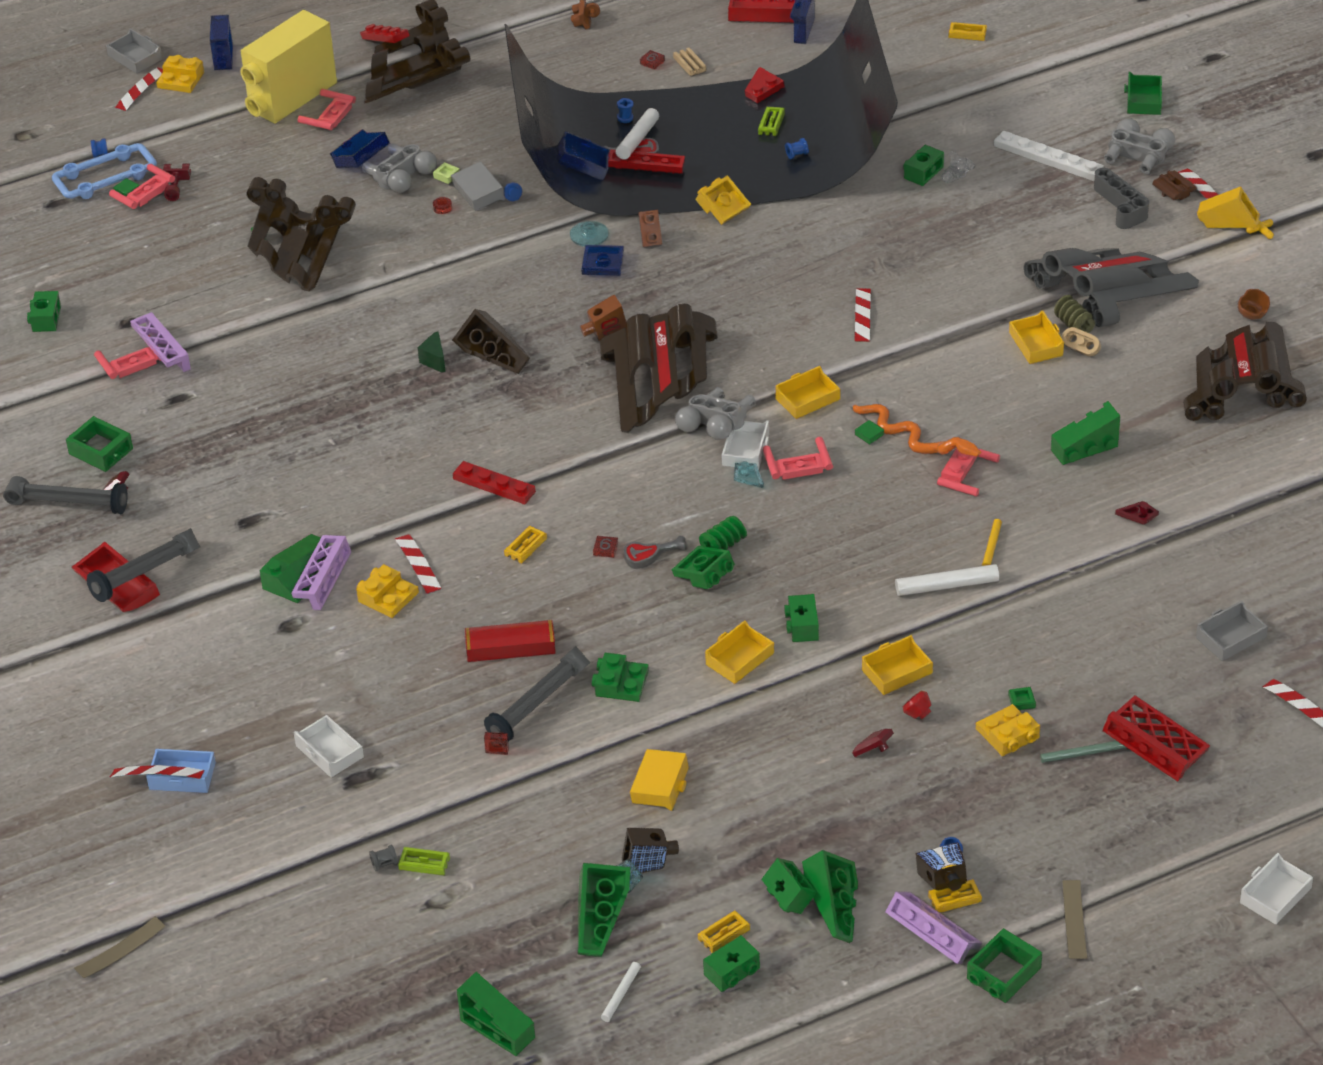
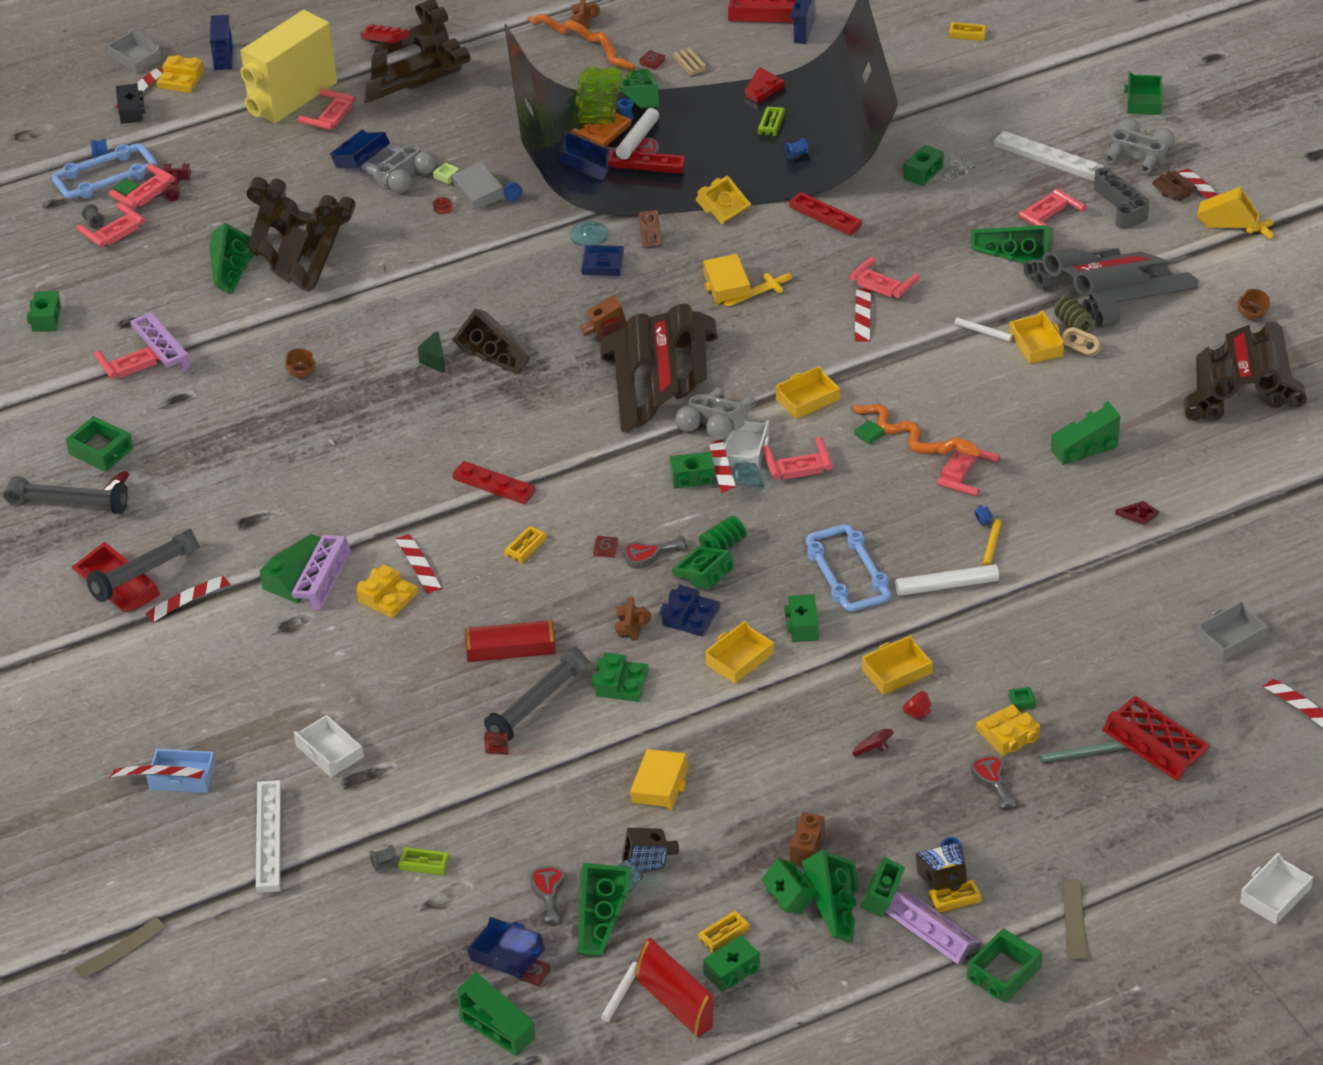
none -> coral plate [77,202,146,248]
none -> dark grey bush [81,204,105,229]
none -> black brick [116,83,145,124]
none -> sticker [145,576,231,622]
none -> green wedge [209,223,254,294]
none -> white plate [256,780,281,893]
none -> dark orange hair [285,348,316,378]
none -> clear blue container [467,917,545,978]
none -> clear red tile [517,956,550,987]
none -> orange animal [528,14,635,71]
none -> flat silver piece [530,866,565,924]
none -> orange wing [570,113,631,149]
none -> clear neon green plate [575,67,622,123]
none -> dark orange hips [615,597,652,641]
none -> green wedge [619,69,659,110]
none -> red slope [635,937,713,1037]
none -> clear blue plate [660,584,720,637]
none -> green brick [670,452,715,488]
none -> yellow container [703,254,751,305]
none -> sticker [709,439,736,494]
none -> yellow sword [723,273,792,306]
none -> red plate [789,192,862,236]
none -> dark orange brick [790,812,825,867]
none -> light blue bar [805,524,891,612]
none -> coral plate [849,257,920,298]
none -> green brick [860,857,905,918]
none -> white bar [955,317,1013,342]
none -> flat silver piece [970,755,1018,809]
none -> green wedge [971,225,1053,264]
none -> blue plate [974,505,993,526]
none -> coral plate [1019,188,1087,226]

